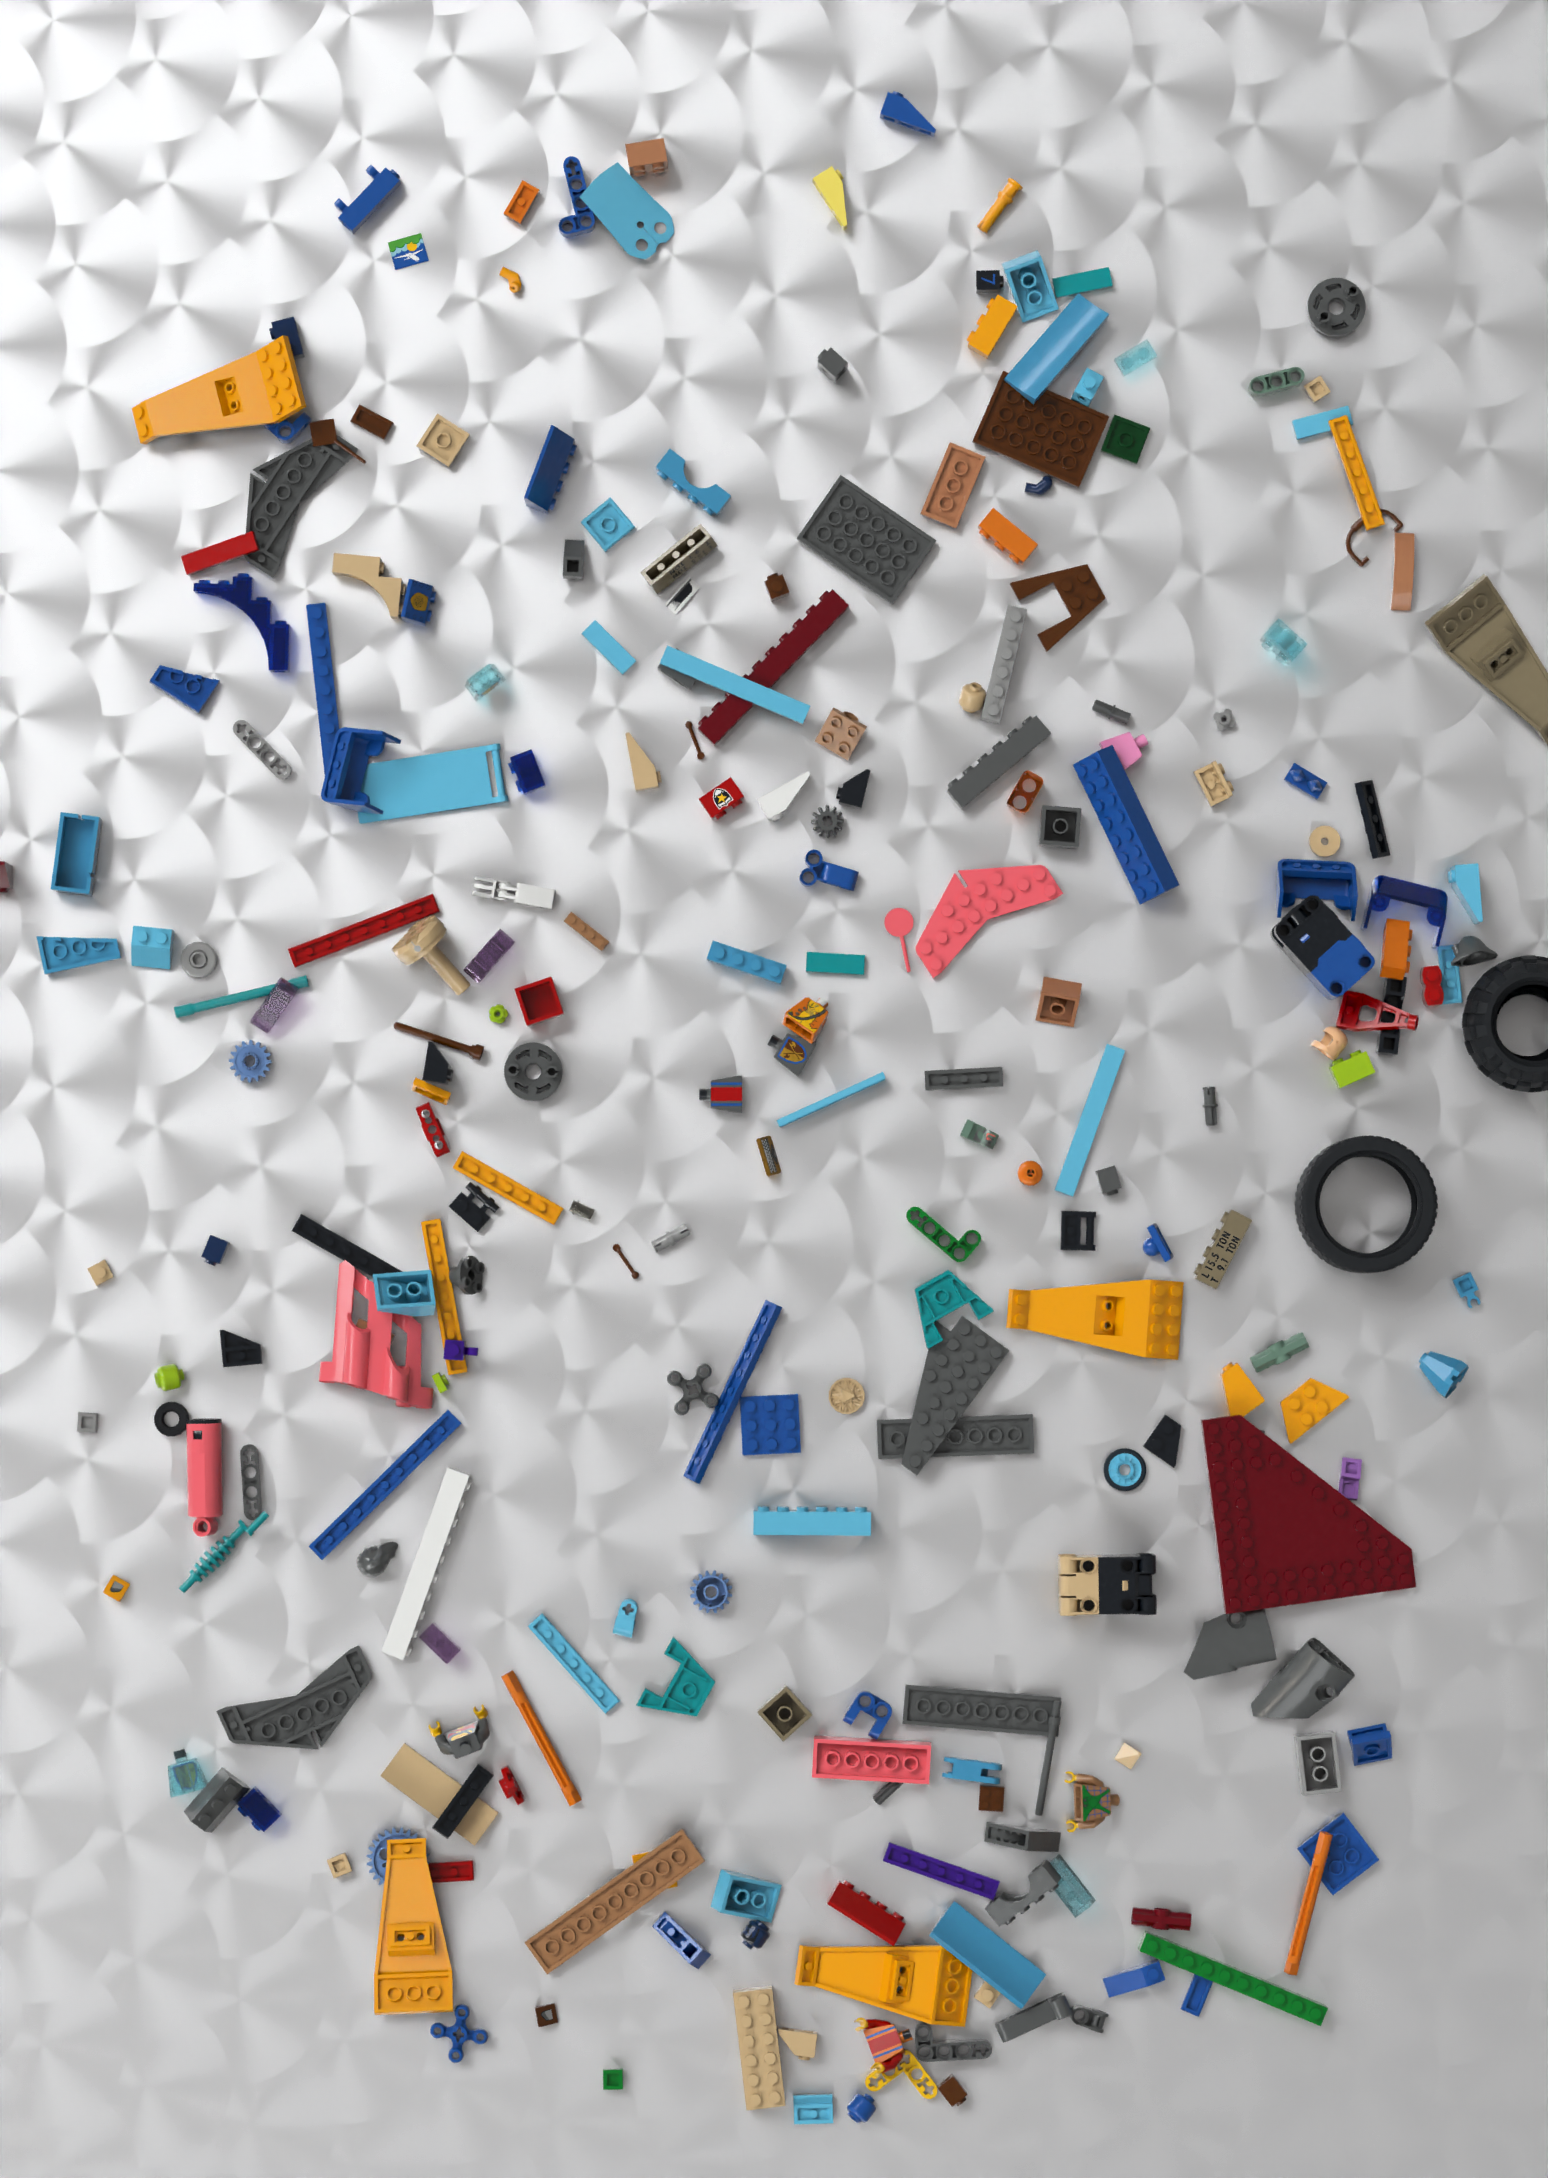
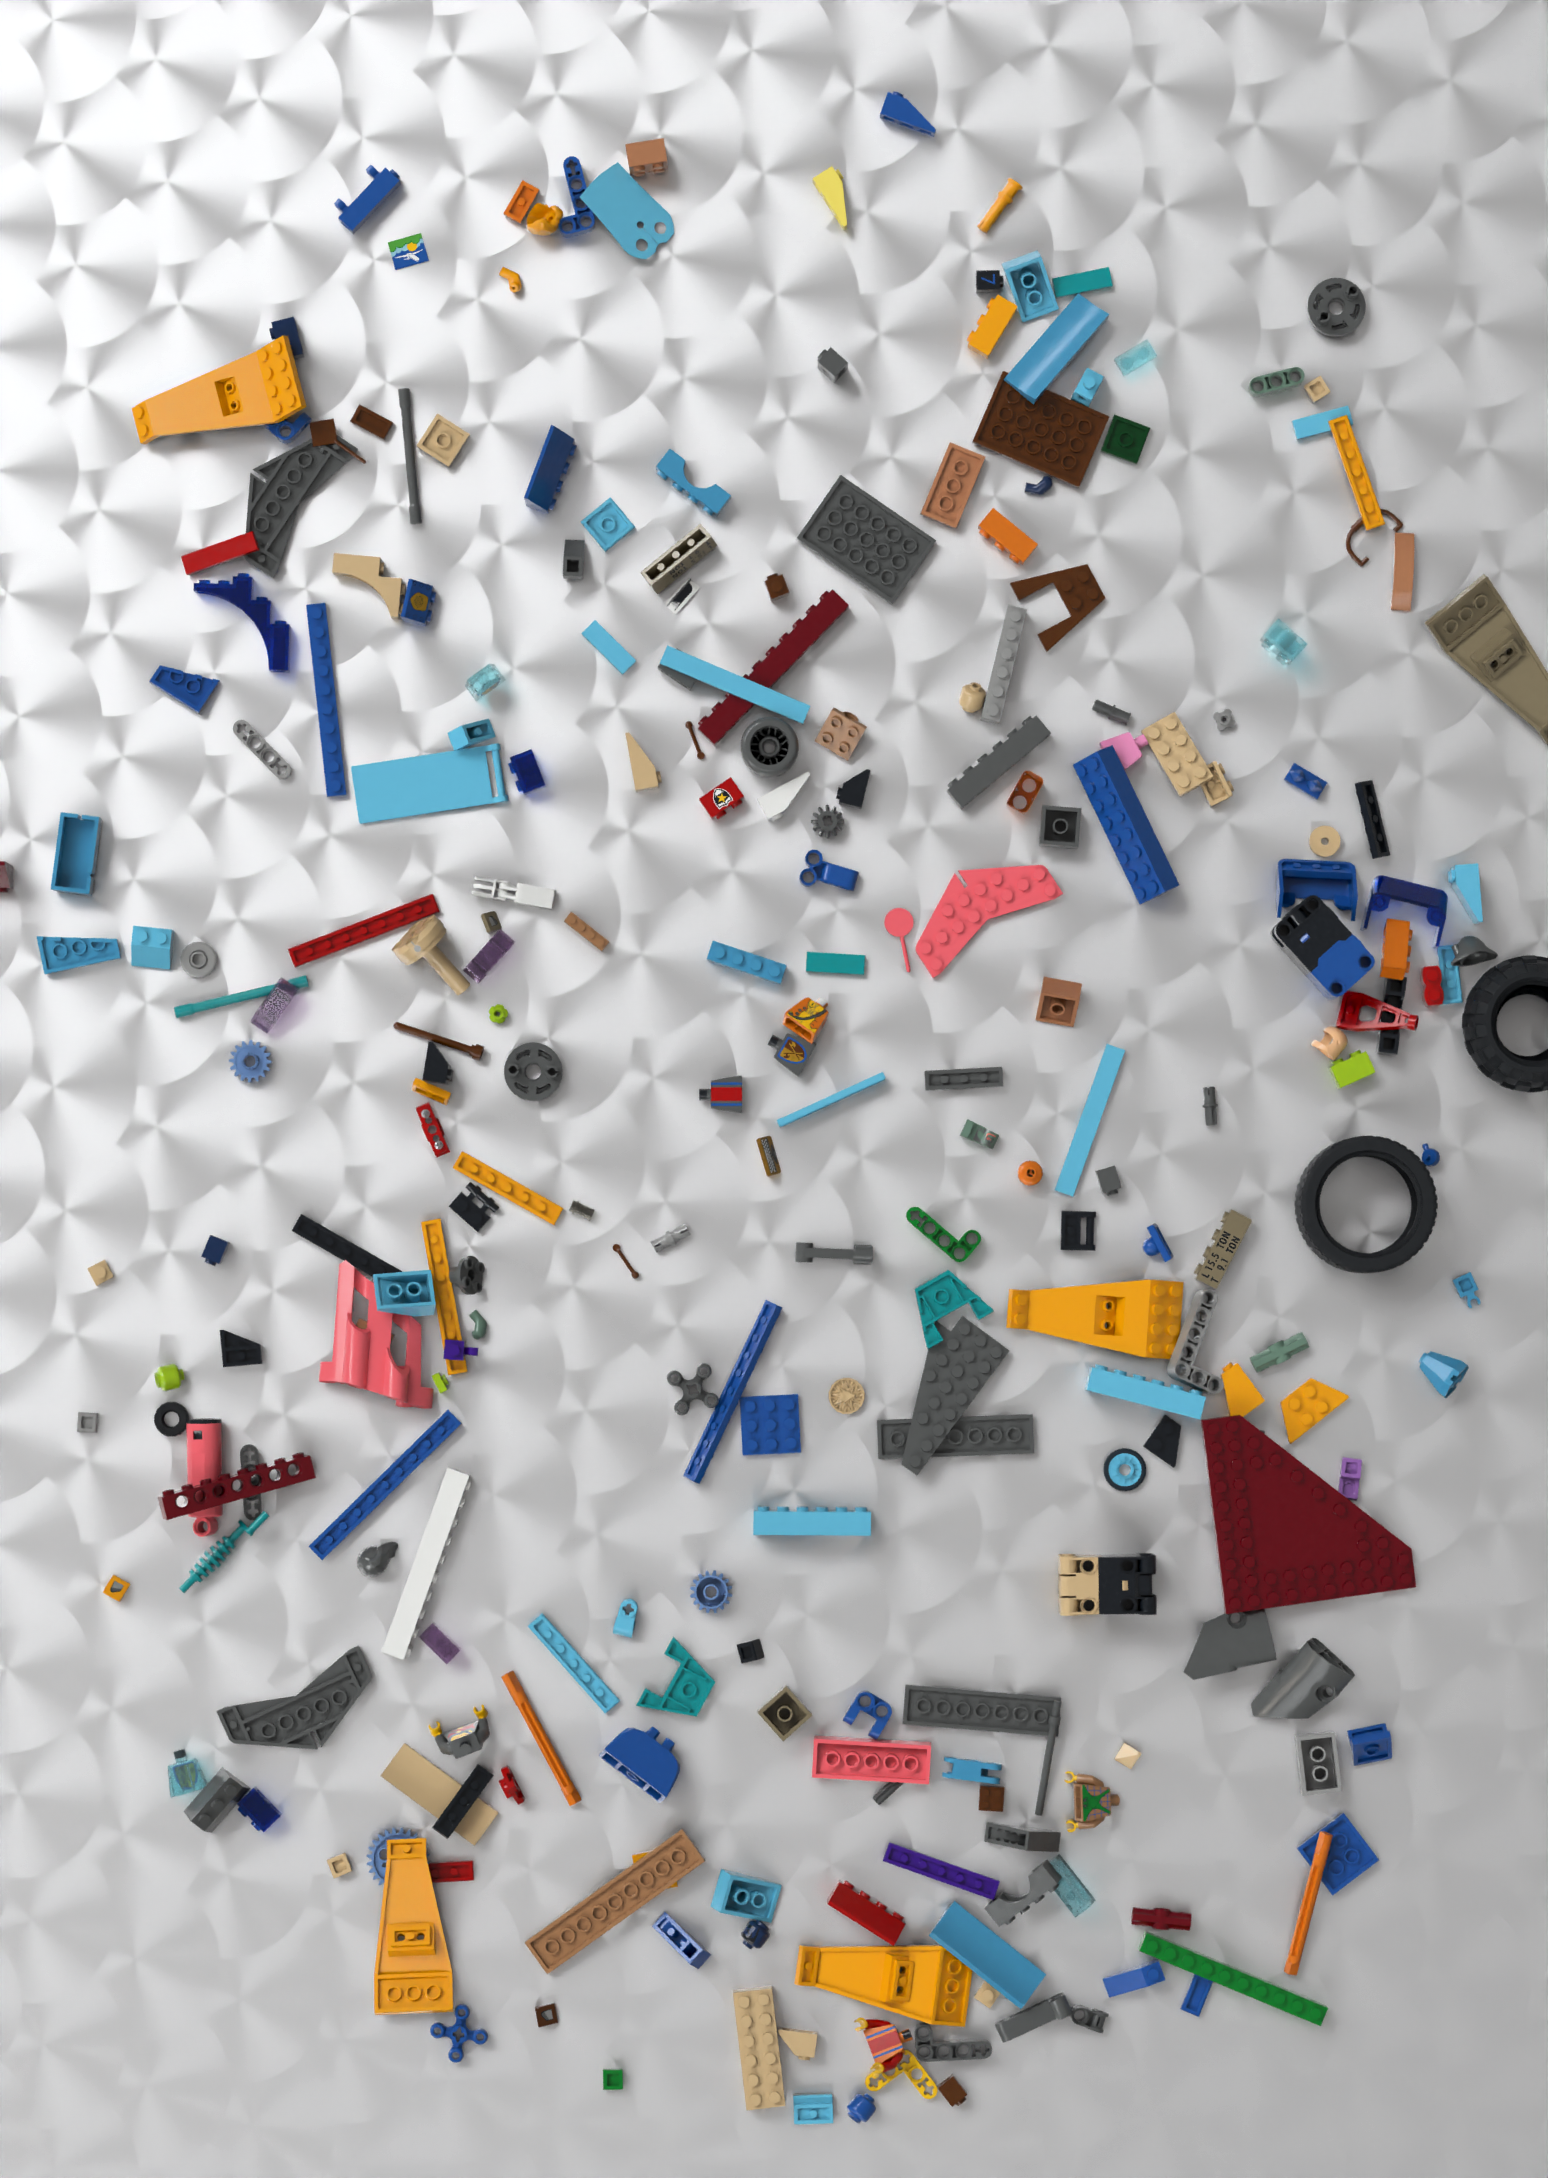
blue windscreen [321,727,401,815] -> none
red piece [515,977,564,1027] -> none
none -> dark red brick [157,1452,316,1520]
none -> dark grey piece [398,388,422,524]
none -> medium azure slope [447,719,496,751]
none -> sand green arm [469,1310,487,1340]
none -> dark tan slope [481,911,502,934]
none -> light orange hair [527,203,563,236]
none -> blue hips [599,1726,680,1803]
none -> black slope [737,1639,764,1663]
none -> dark grey wheel [740,717,799,777]
none -> dark grey piece [795,1242,873,1265]
none -> medium azure brick [1085,1364,1206,1419]
none -> tan plate [1141,712,1214,797]
none -> light grey beam [1167,1289,1224,1394]
none -> blue piece [1422,1143,1440,1167]

